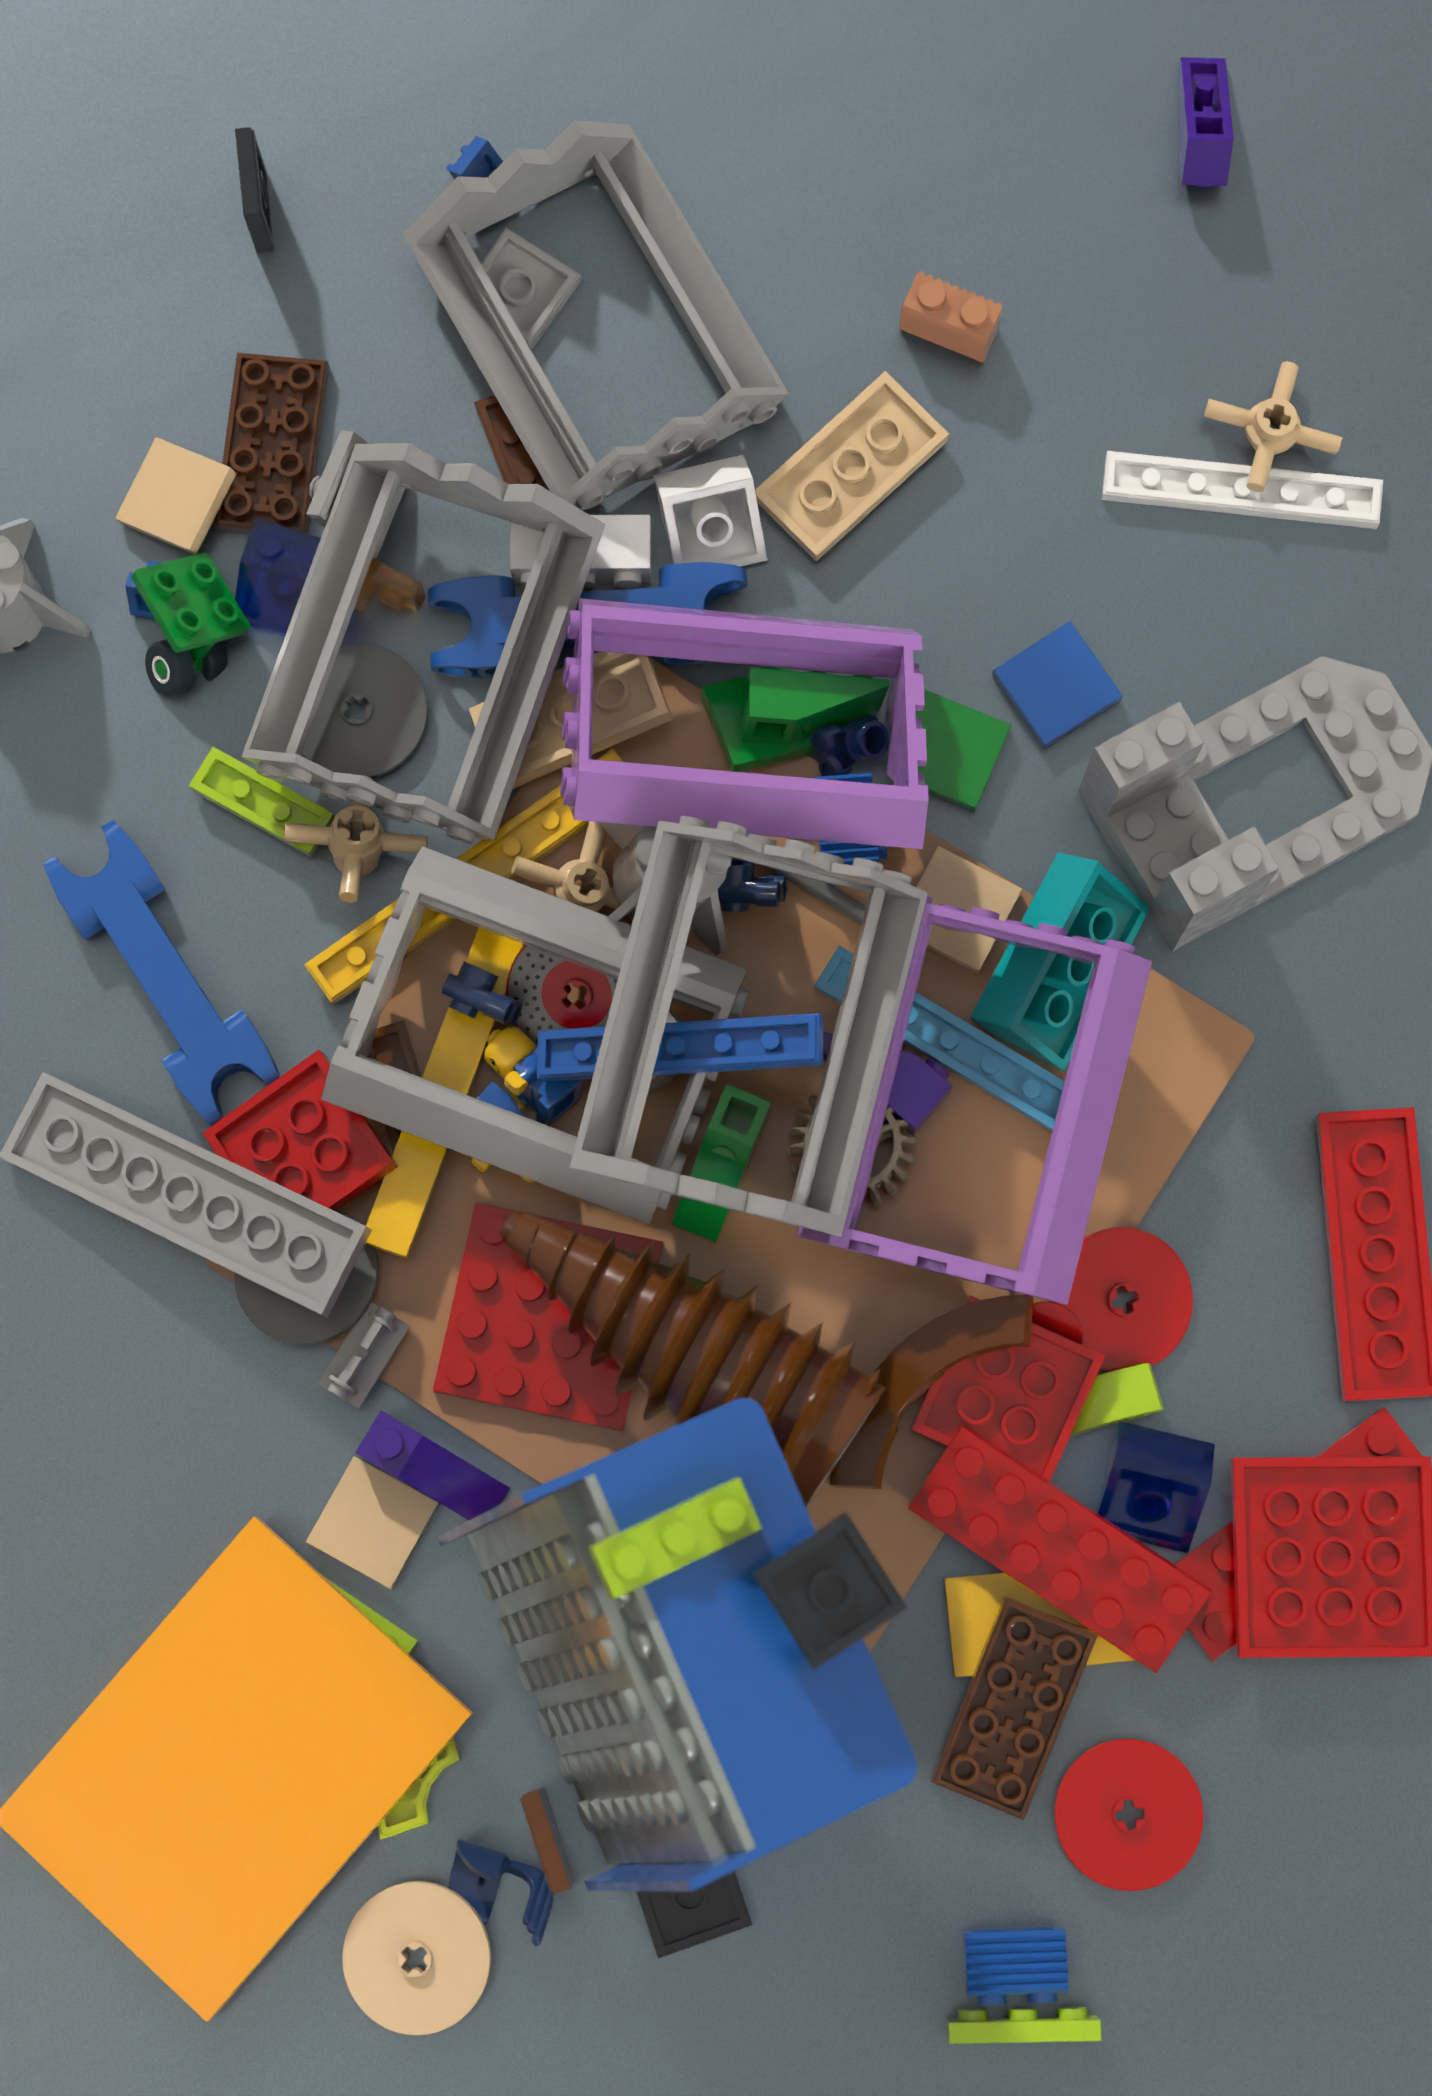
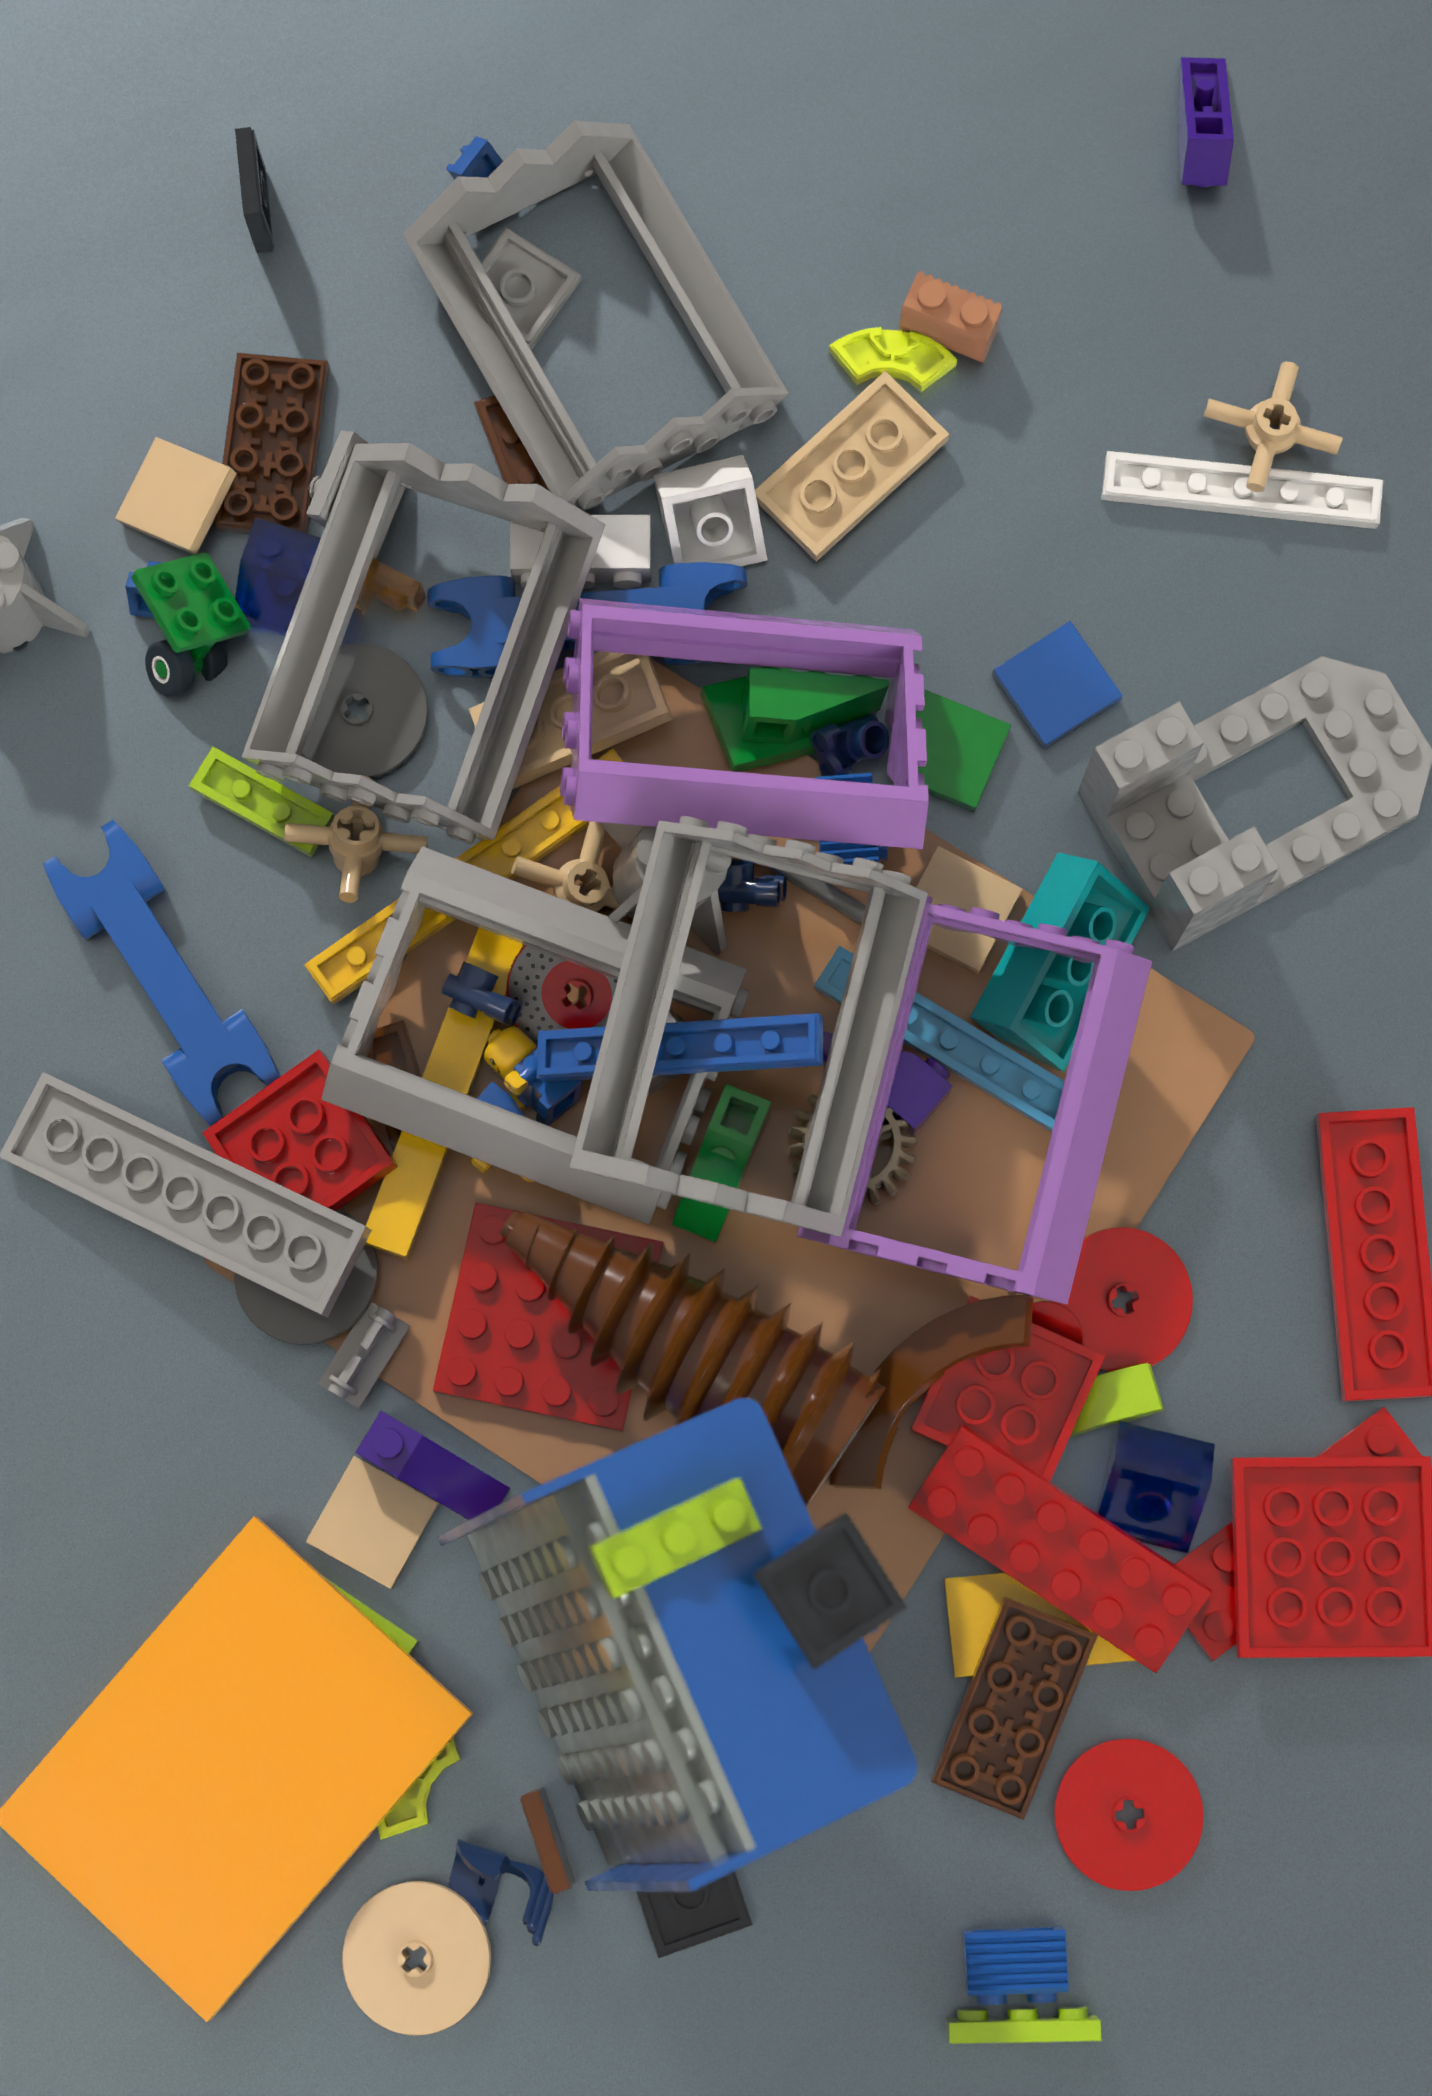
none -> neon yellow tile [829,327,957,392]

